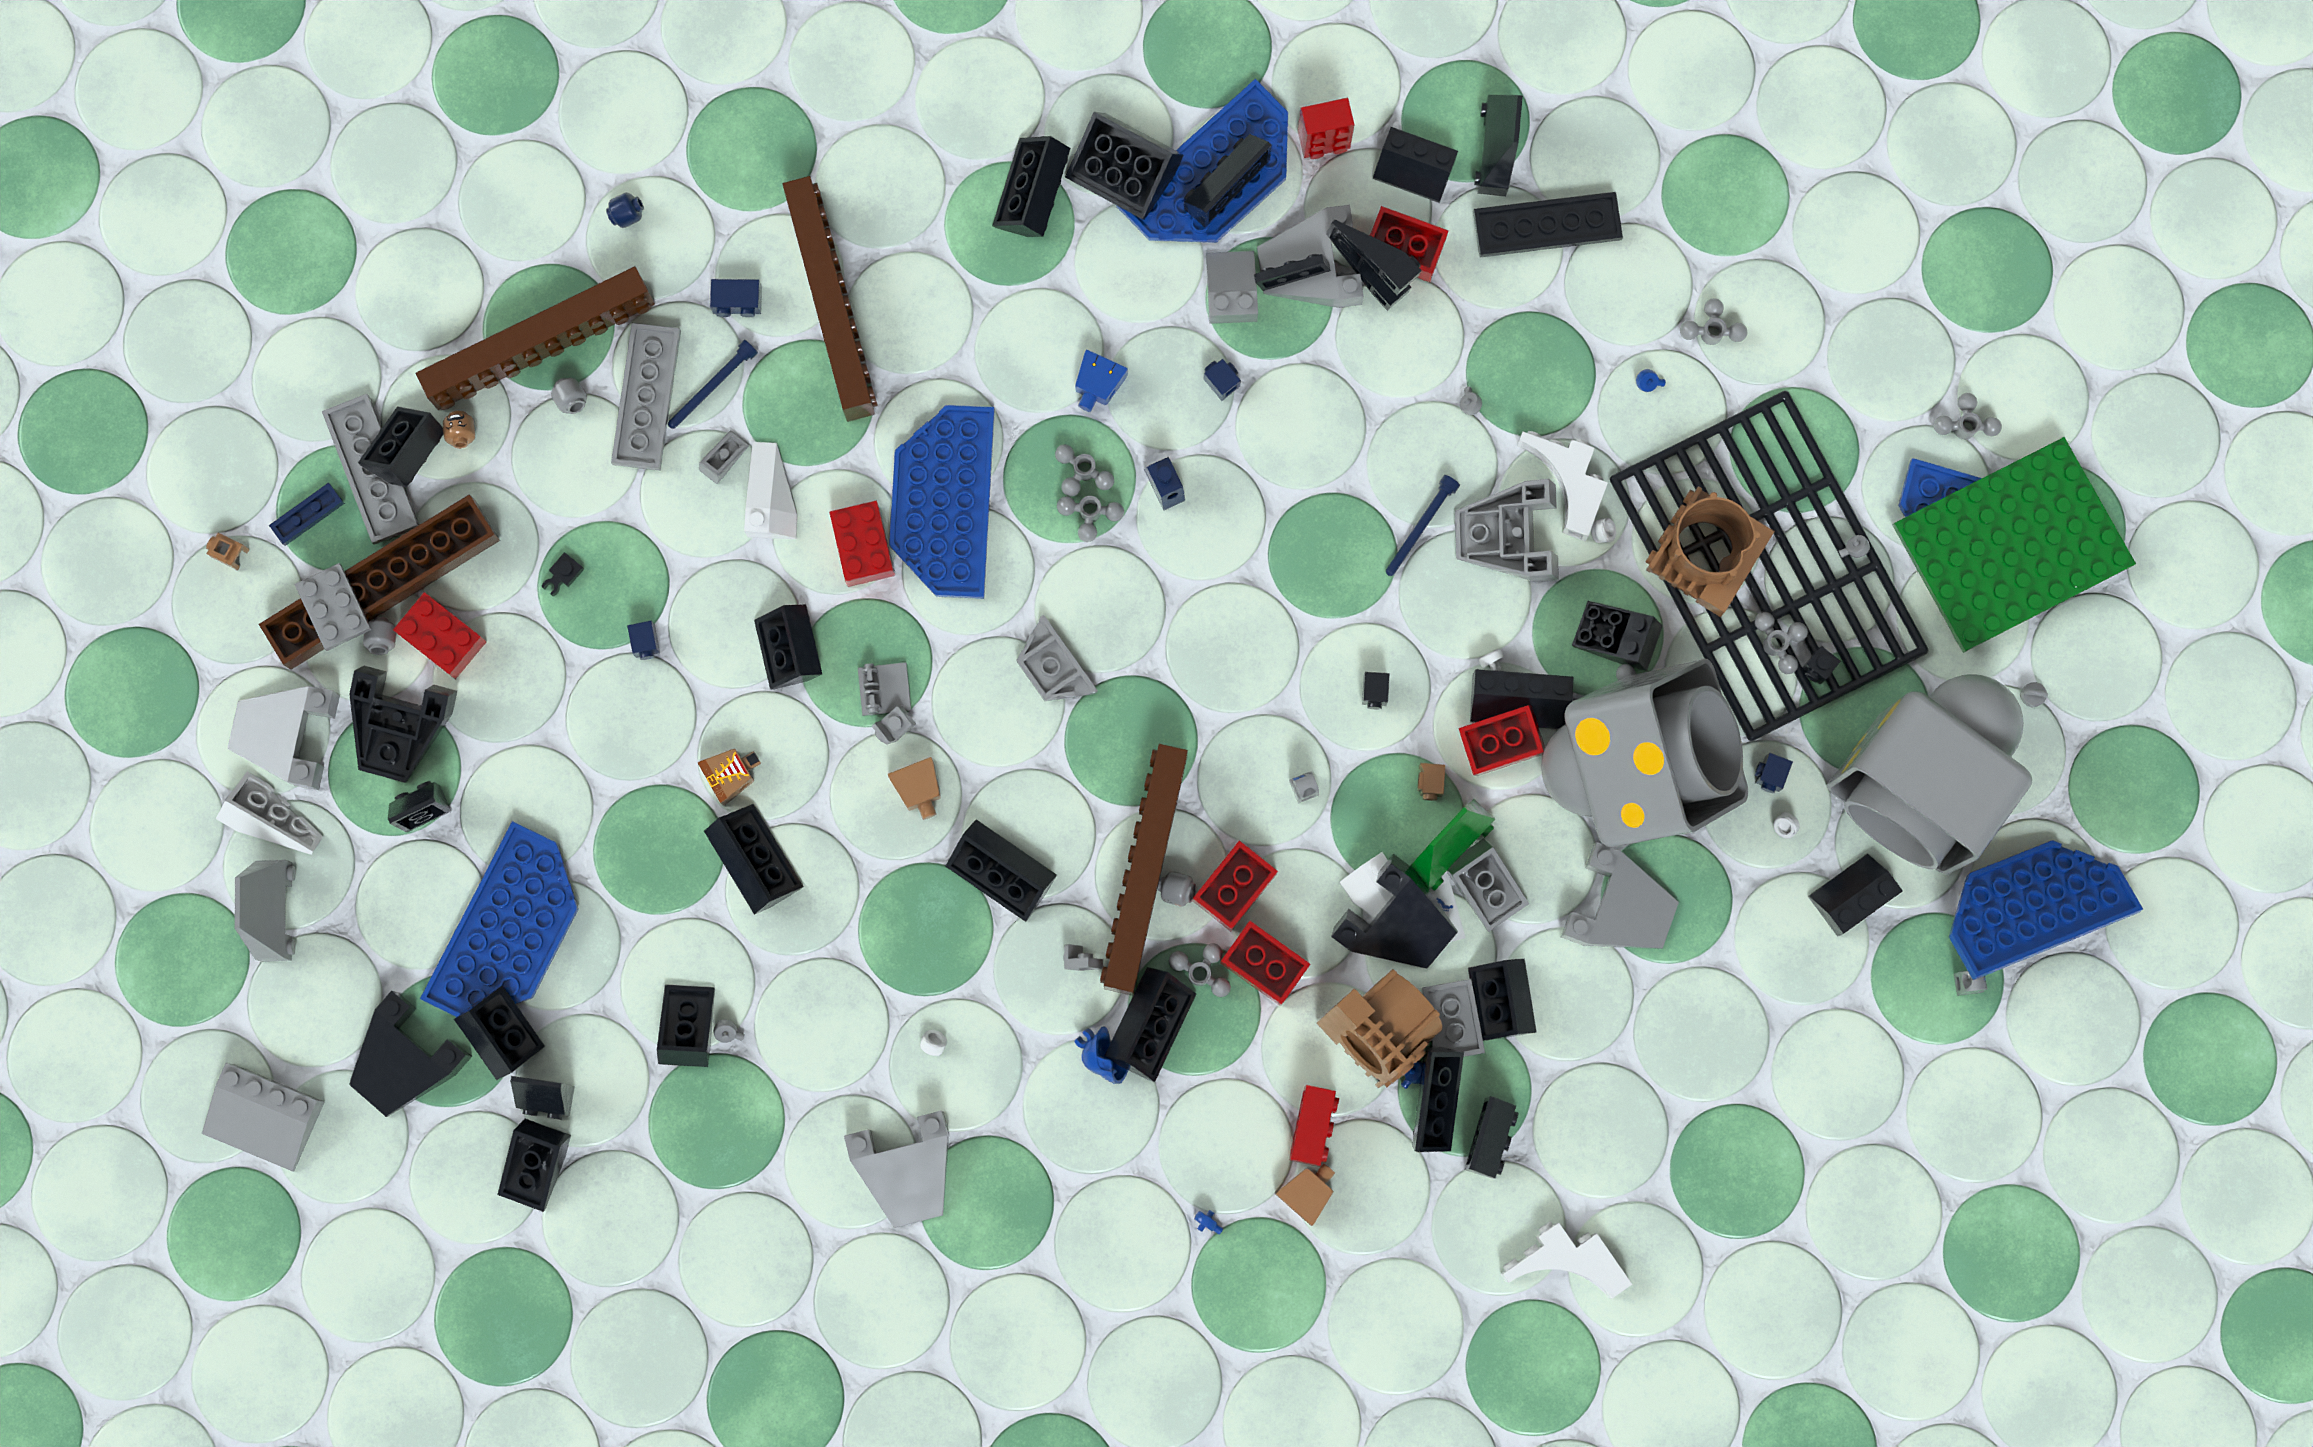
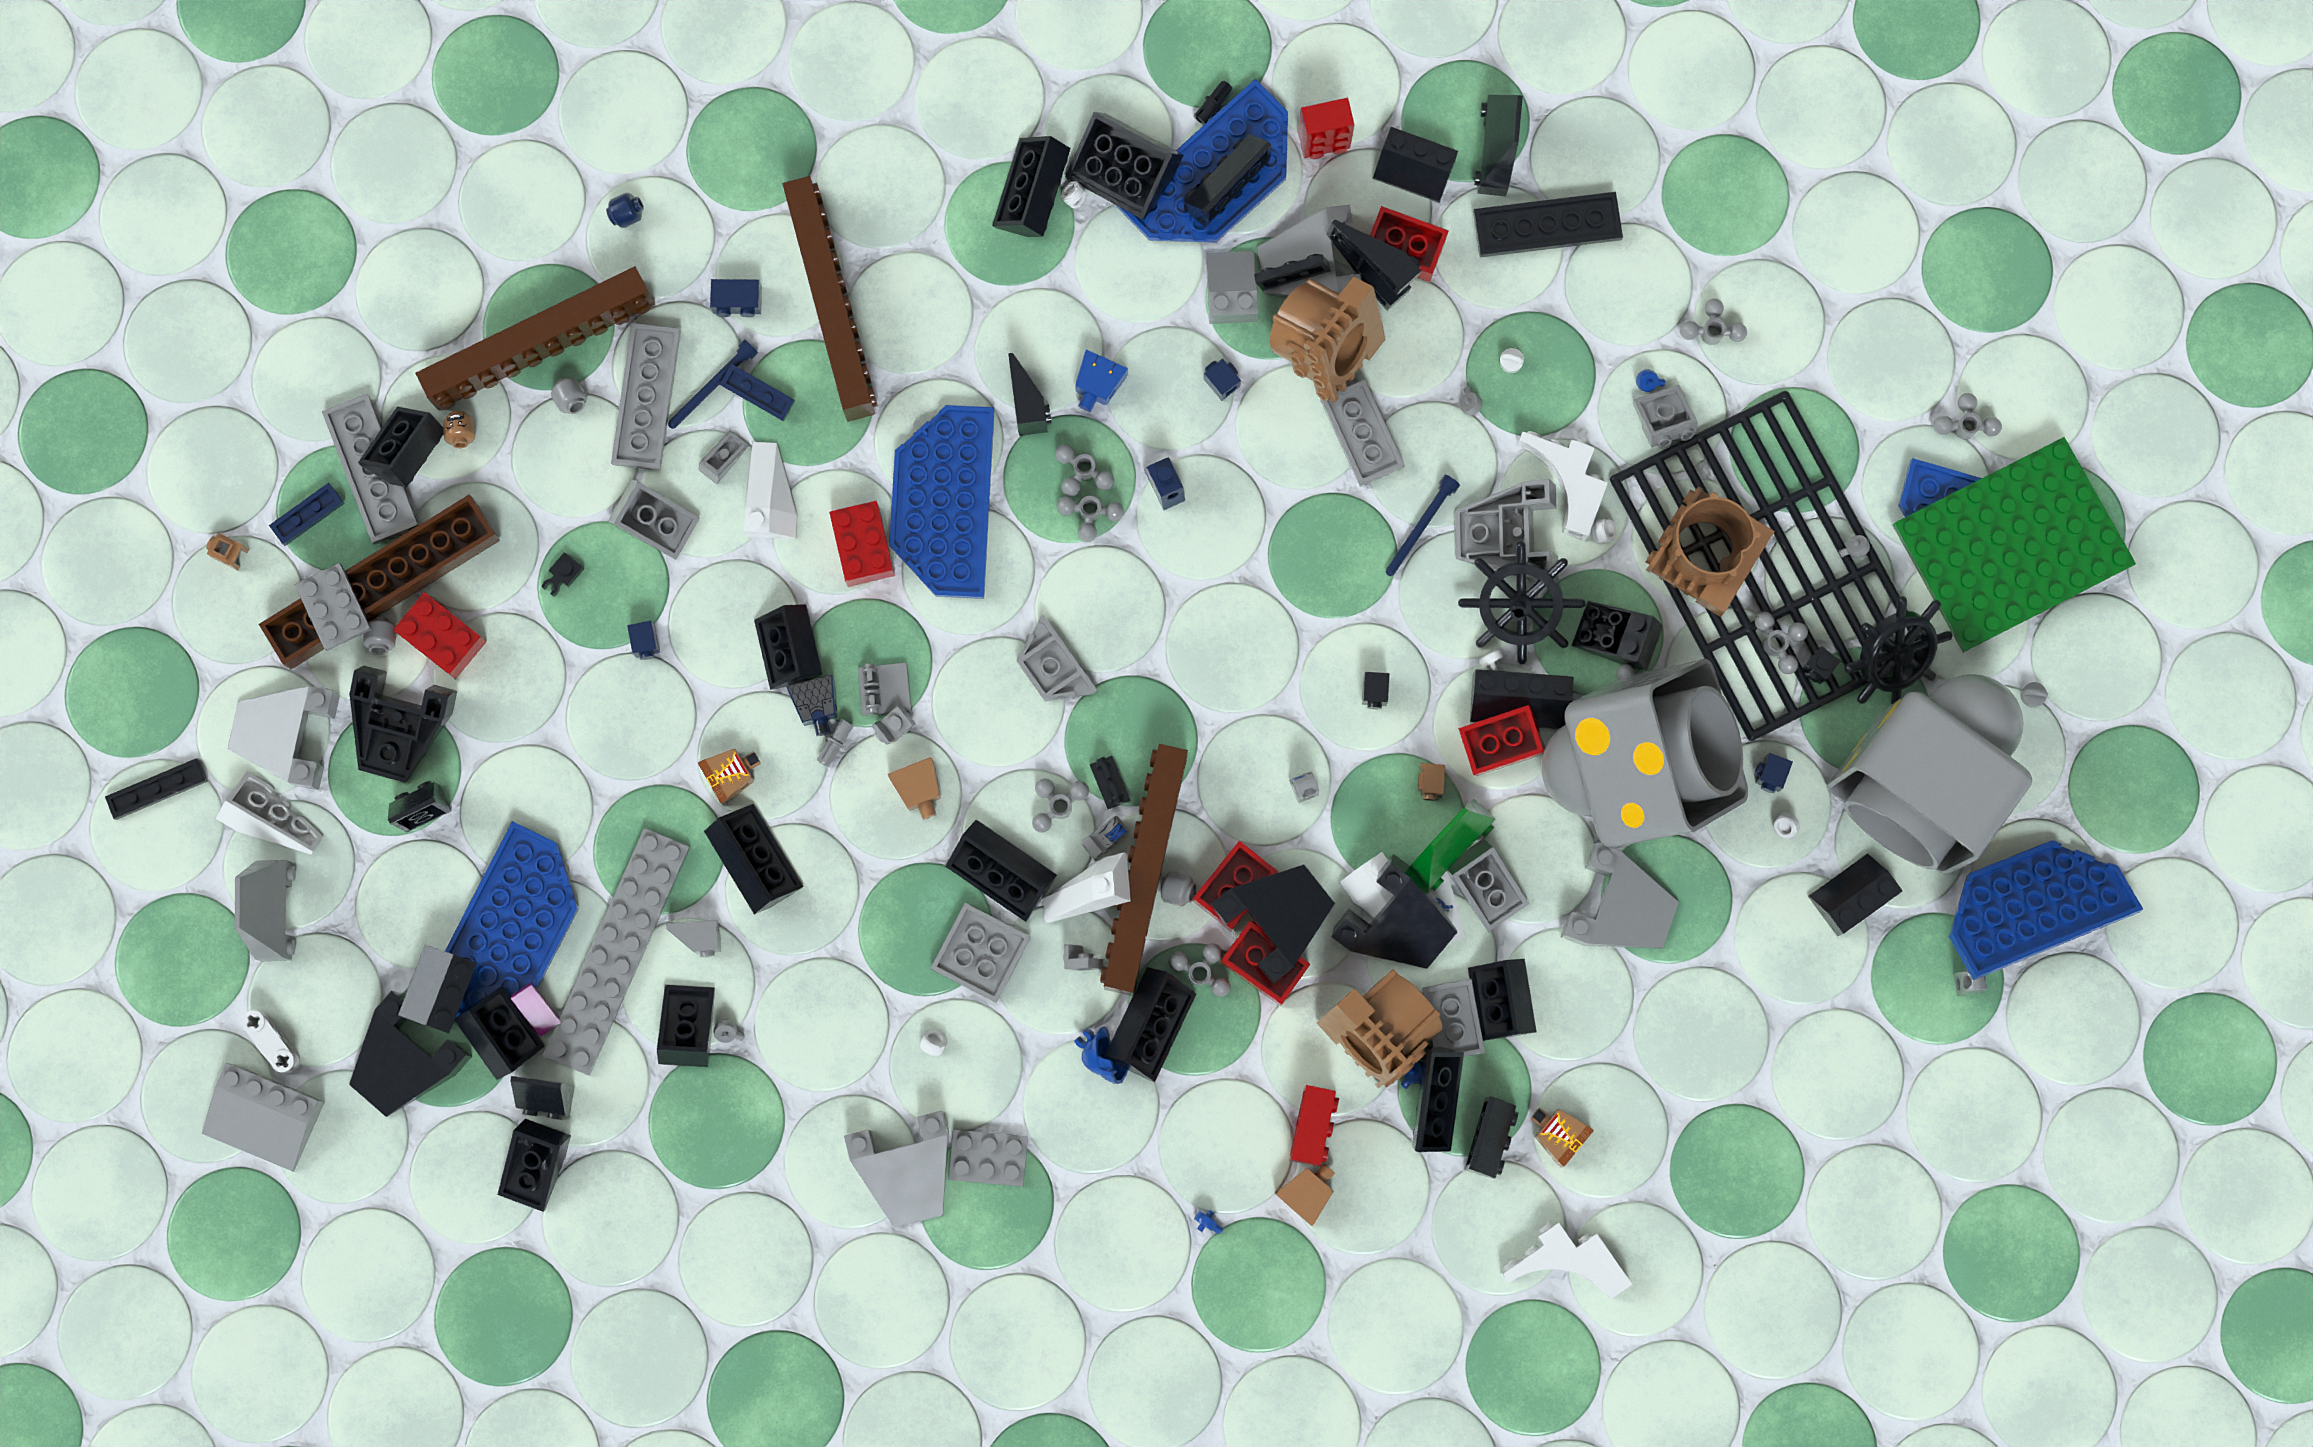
none -> black tile [105,758,208,820]
none -> white piece [242,1011,300,1073]
none -> slope [397,944,477,1034]
none -> tile [511,982,561,1037]
none -> light grey plate [543,828,690,1076]
none -> light grey slope [608,480,700,560]
none -> light grey slope [666,920,721,957]
none -> dark blue plate [720,364,796,421]
none -> torso [787,675,838,736]
none -> light grey axle [817,719,854,767]
none -> light grey plate [930,903,1031,1003]
none -> light grey plate [948,1130,1028,1187]
none -> black slope [1008,353,1052,436]
none -> light grey piece [1032,778,1089,833]
none -> white wedge [1043,853,1131,923]
none -> white tile [1061,181,1086,209]
none -> light grey leg [1081,815,1129,861]
none -> black hinge [1089,756,1131,810]
none -> black axle [1193,81,1232,125]
none -> black wedge [1210,864,1335,985]
none -> medium nougat hose [1270,277,1385,403]
none -> light grey plate [1320,380,1405,487]
none -> black piece [1458,541,1586,665]
none -> white tile [1499,348,1524,373]
none -> torso [1530,1107,1594,1167]
none -> light grey plate [1634,385,1697,448]
none -> black piece [1845,596,1953,704]

